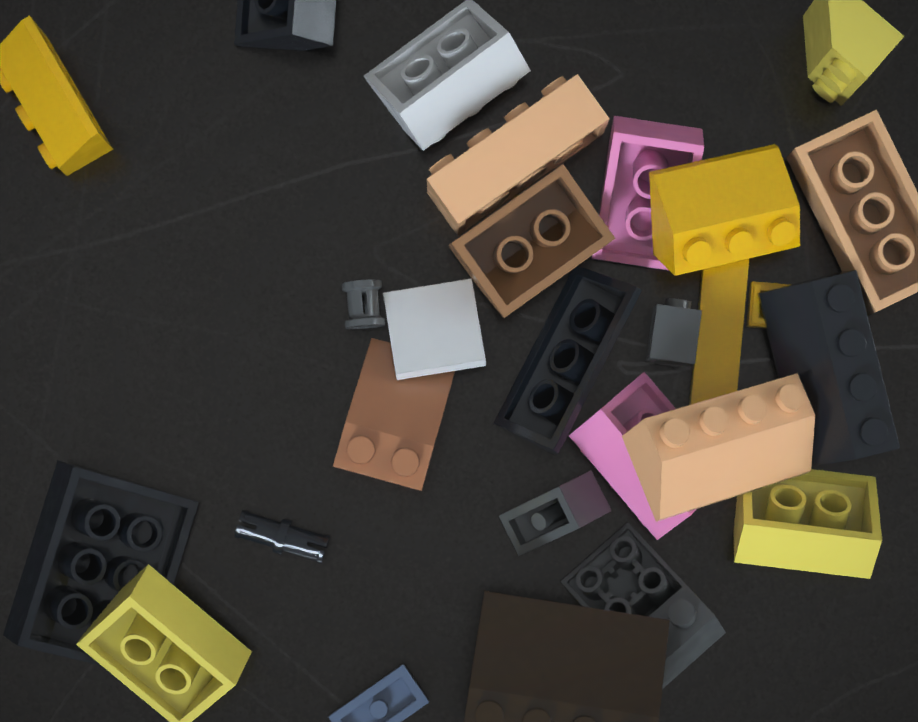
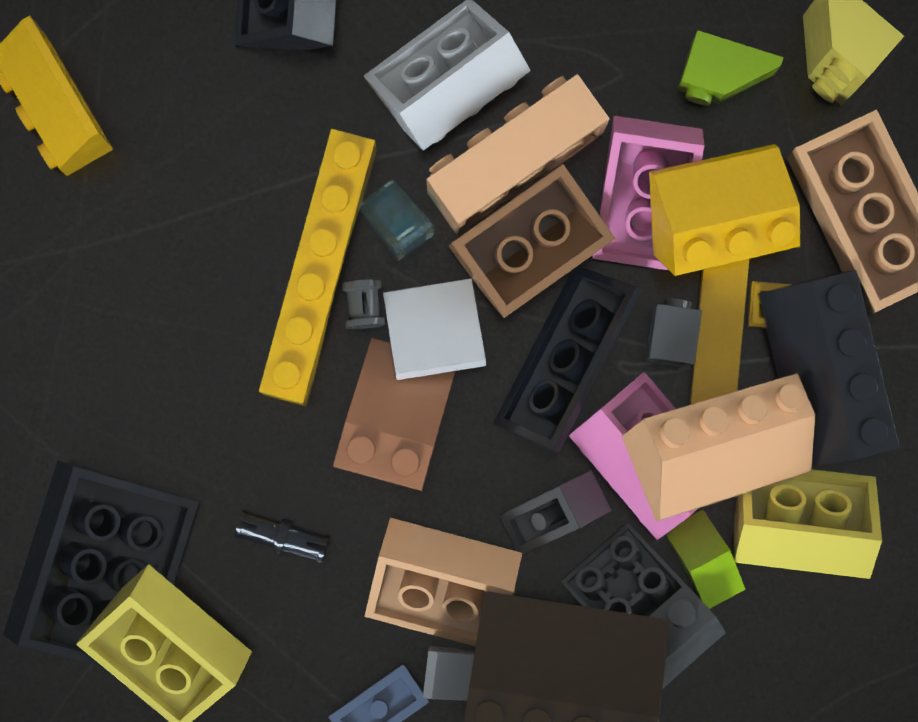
none -> yellow arch [259,129,377,406]
none -> clear light blue slope [360,179,434,261]
none -> light nougat slope [364,518,522,647]
none -> light grey slope [423,645,475,701]
none -> lime slope [665,509,746,609]
none -> lime slope [677,30,784,106]

